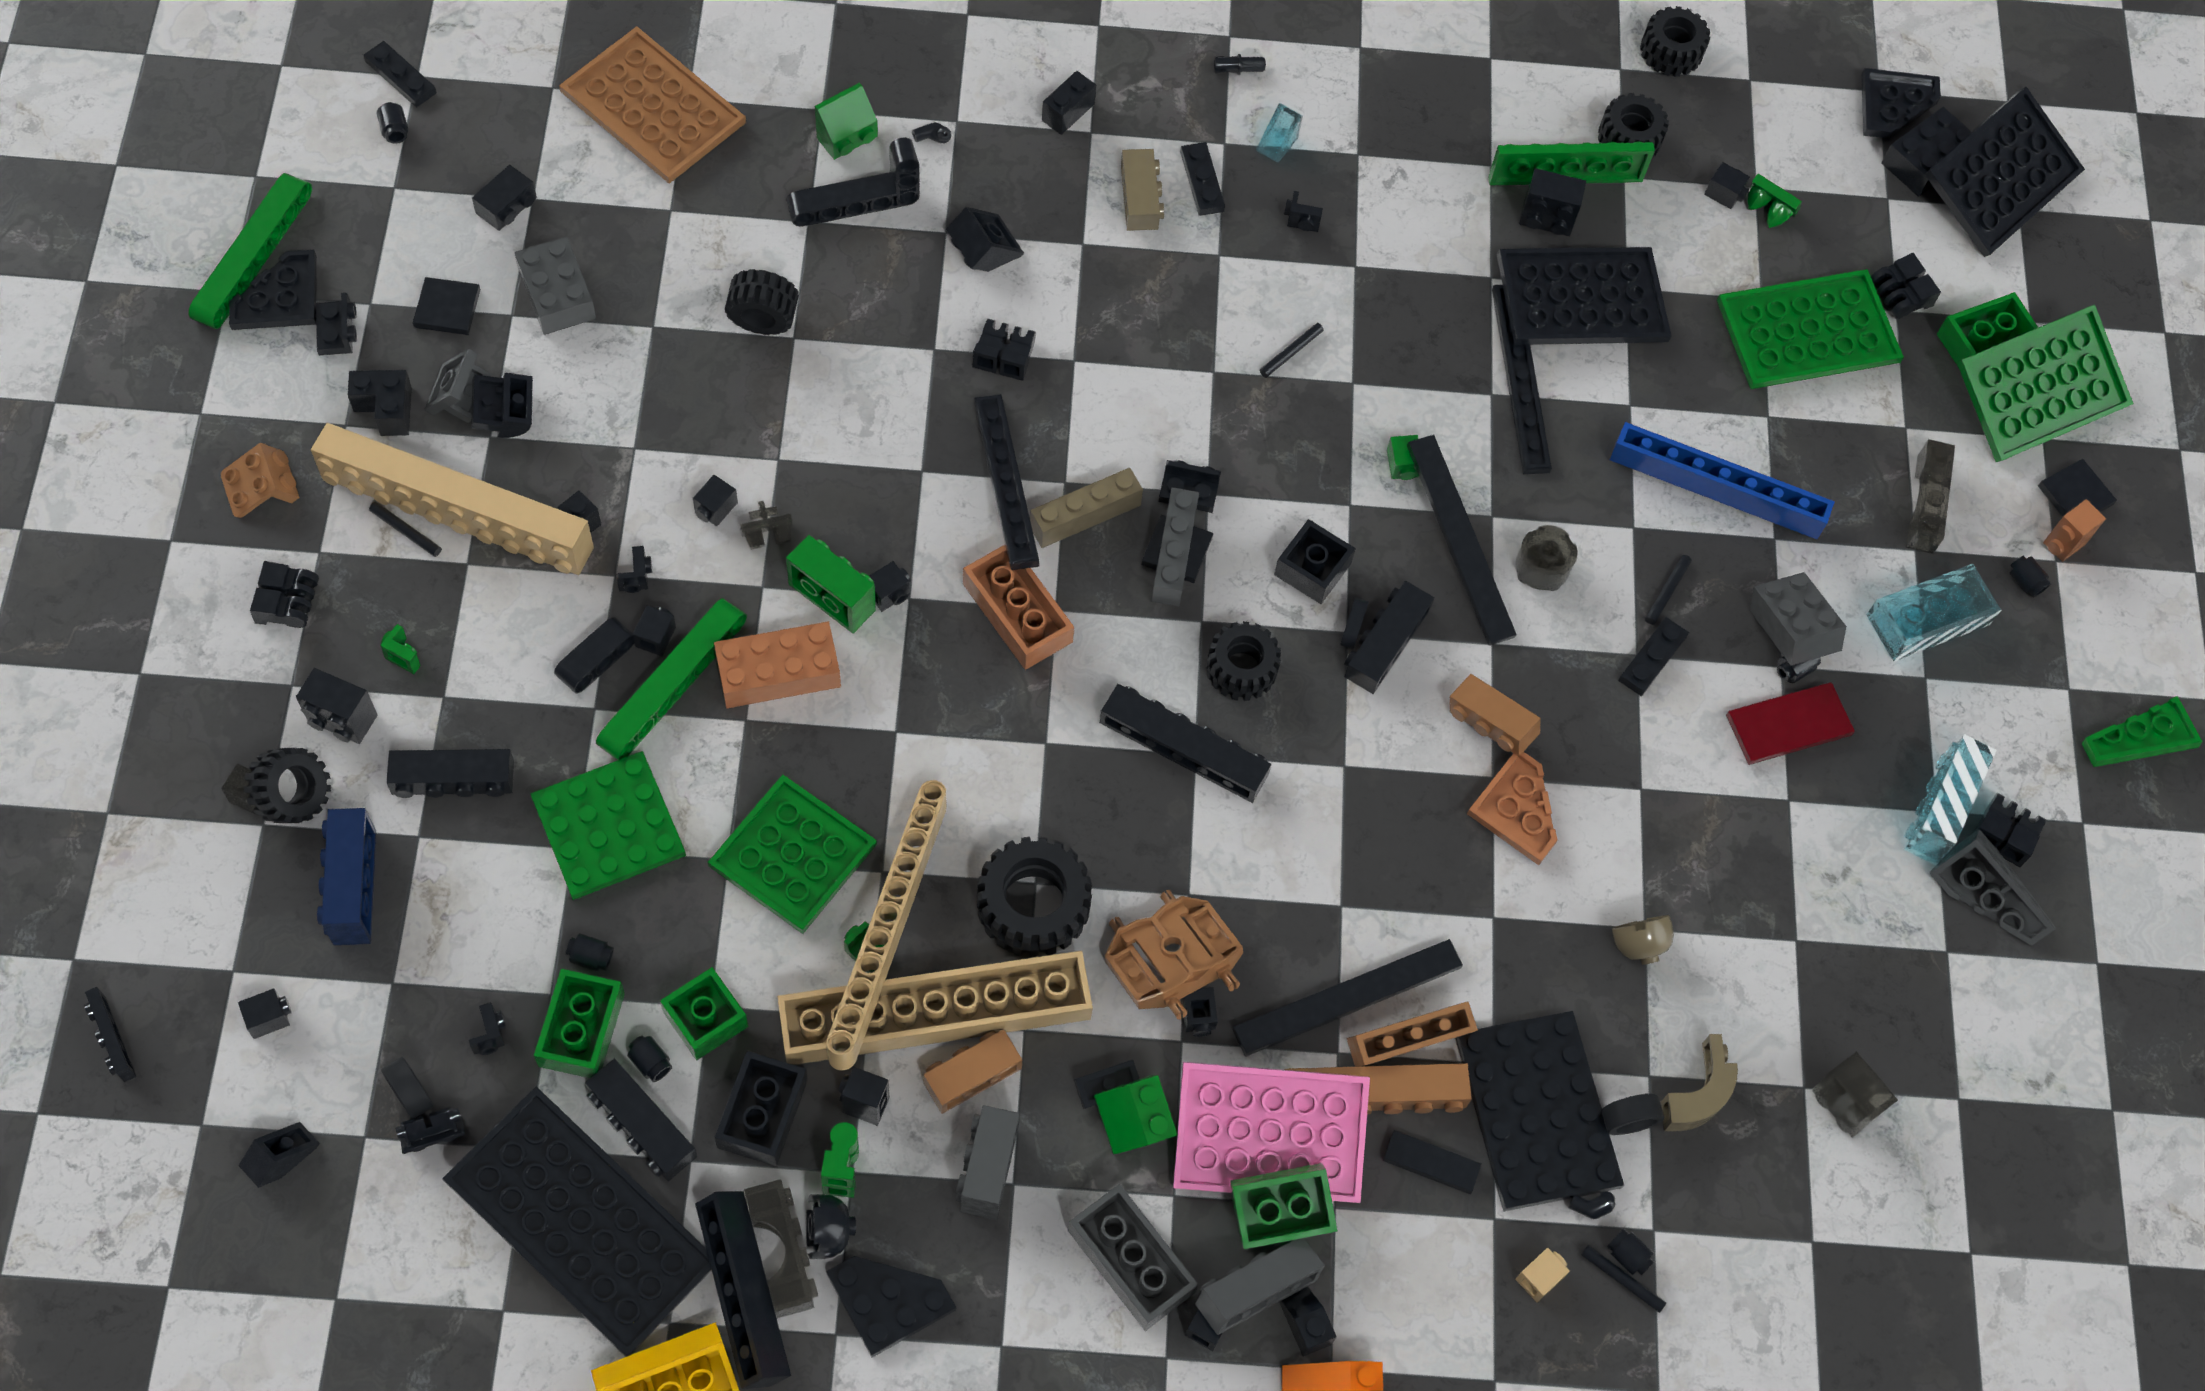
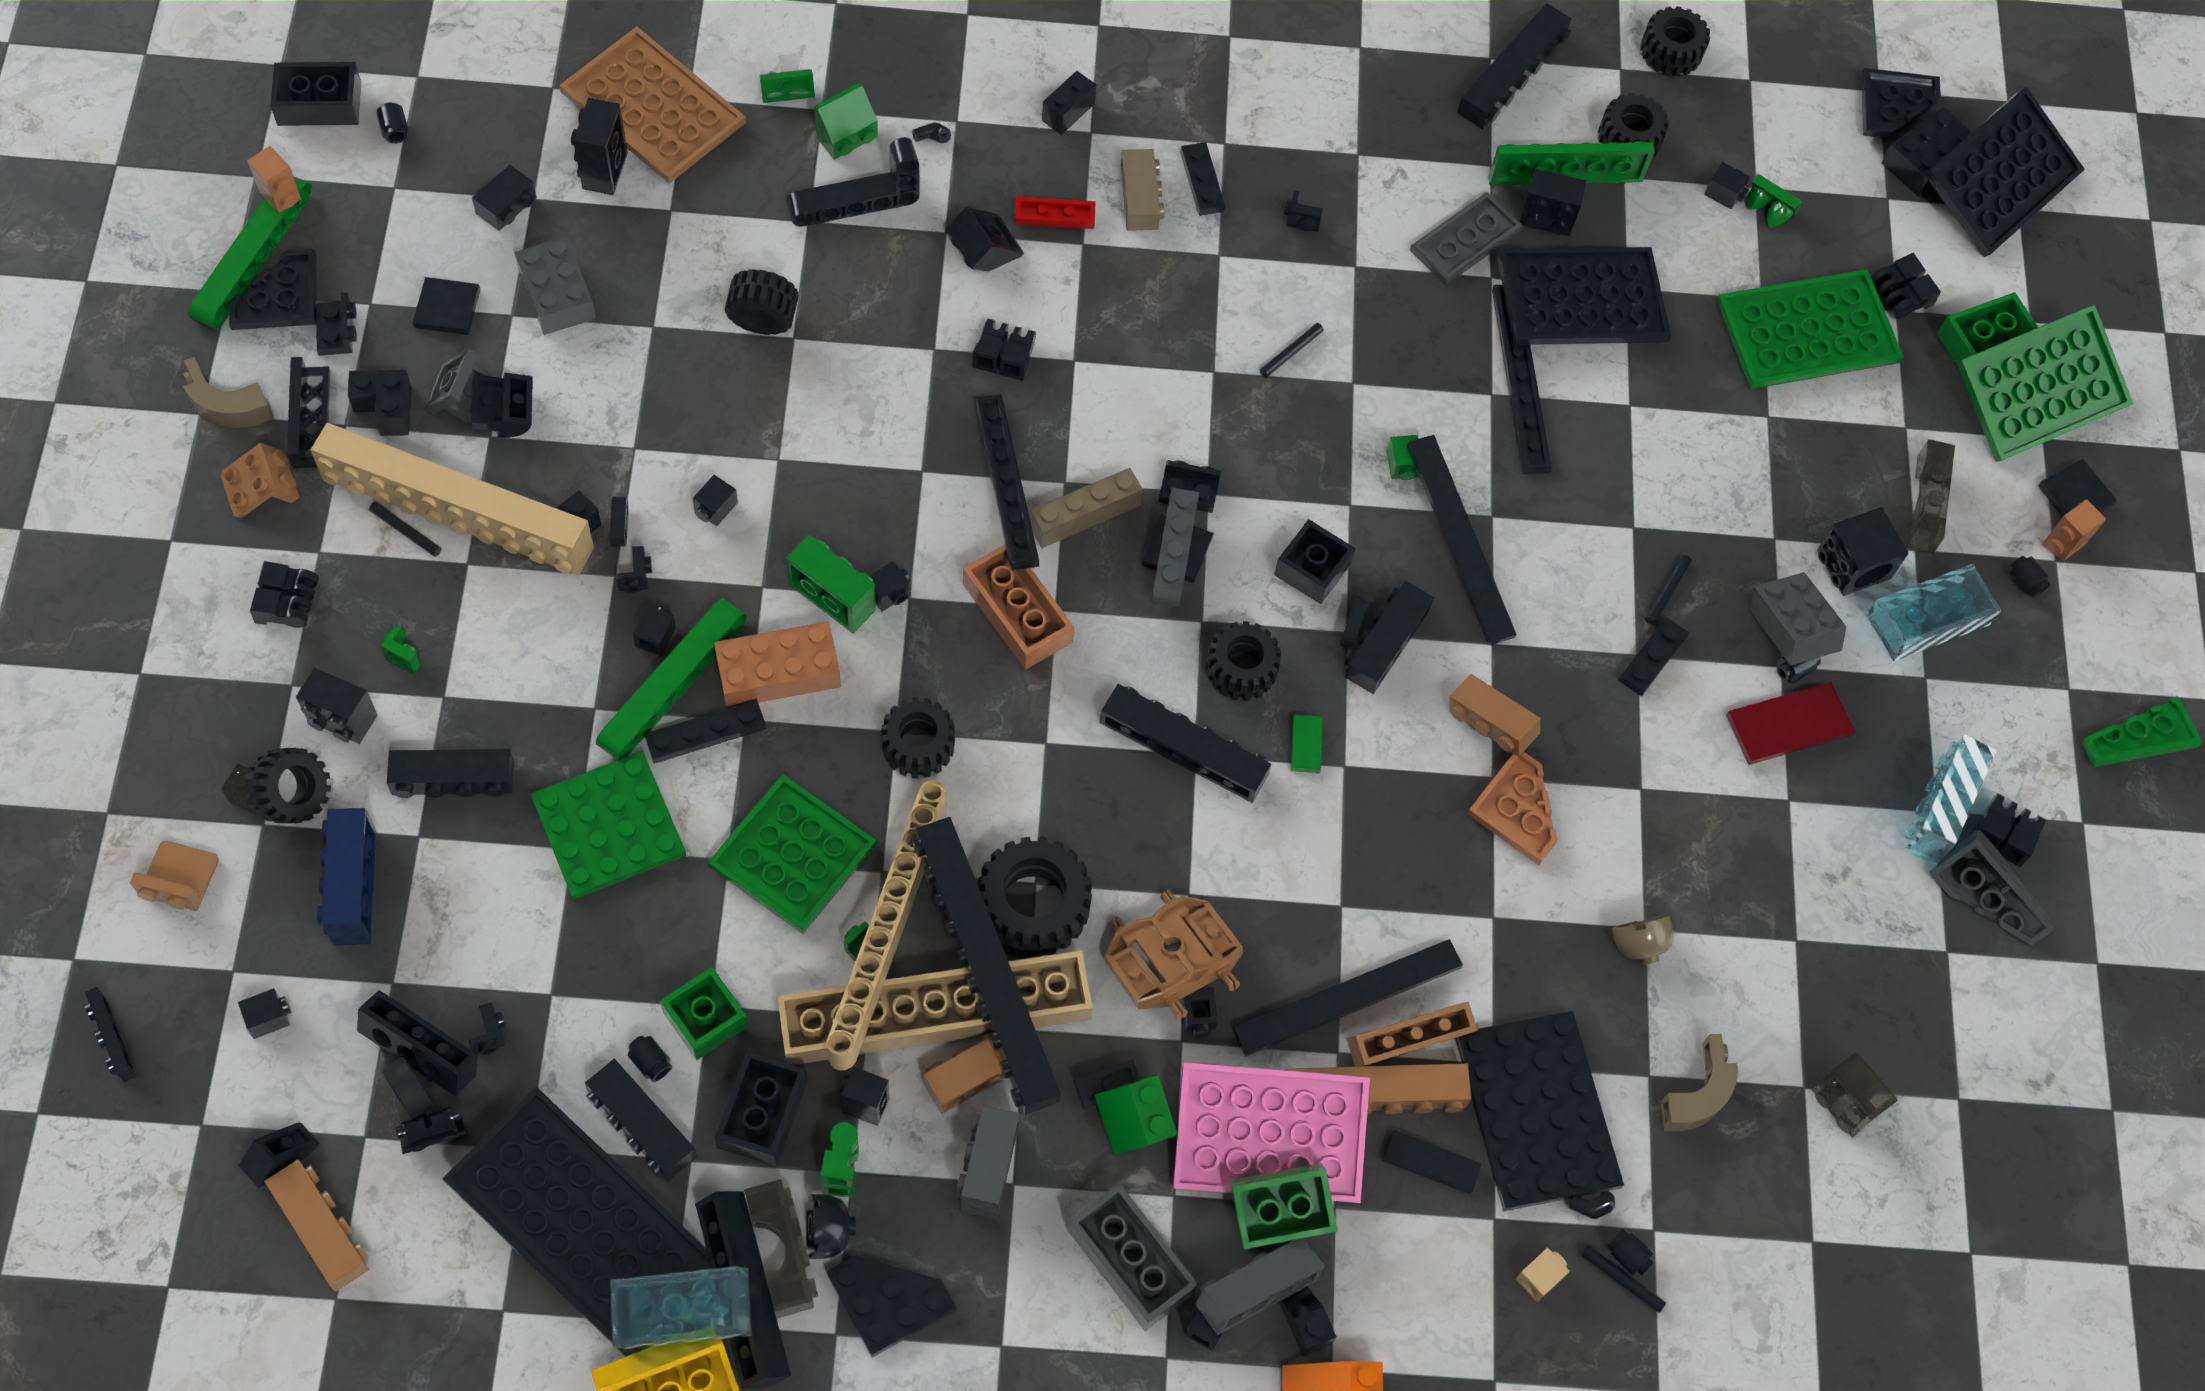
black plate [363,41,437,108] -> none
green brick [534,969,625,1078] -> none
black beam [554,617,634,694] -> none
black brick [566,933,614,971] -> none
clear smoke hips [740,501,792,550] -> none
black axle [1214,54,1266,75] -> none
clear light blue slope [1256,103,1303,162] -> none
clear smoke brick [1515,525,1578,591] -> none
black tyre [1601,1093,1665,1135] -> none
blue brick [1609,422,1835,539] -> none
none -> medium nougat bracket [130,841,219,911]
none -> dark tan arch [183,357,274,428]
none -> nougat brick [247,146,301,213]
none -> medium nougat brick [264,1159,369,1292]
none -> black brick [270,62,361,126]
none -> black fence [287,357,330,469]
none -> black brick [357,990,478,1096]
none -> black brick [571,98,628,195]
none -> black beam [610,496,629,547]
none -> clear light blue brick [610,1266,751,1349]
none -> black plate [644,699,766,764]
none -> green tile [760,69,815,103]
none -> black tyre [881,697,955,779]
none -> black brick [912,817,1061,1115]
none -> red plate [1015,196,1096,229]
none -> green tile [1291,714,1323,773]
none -> dark grey tile [1410,192,1523,285]
none -> black brick [1457,3,1572,129]
none -> black brick [1817,507,1909,596]

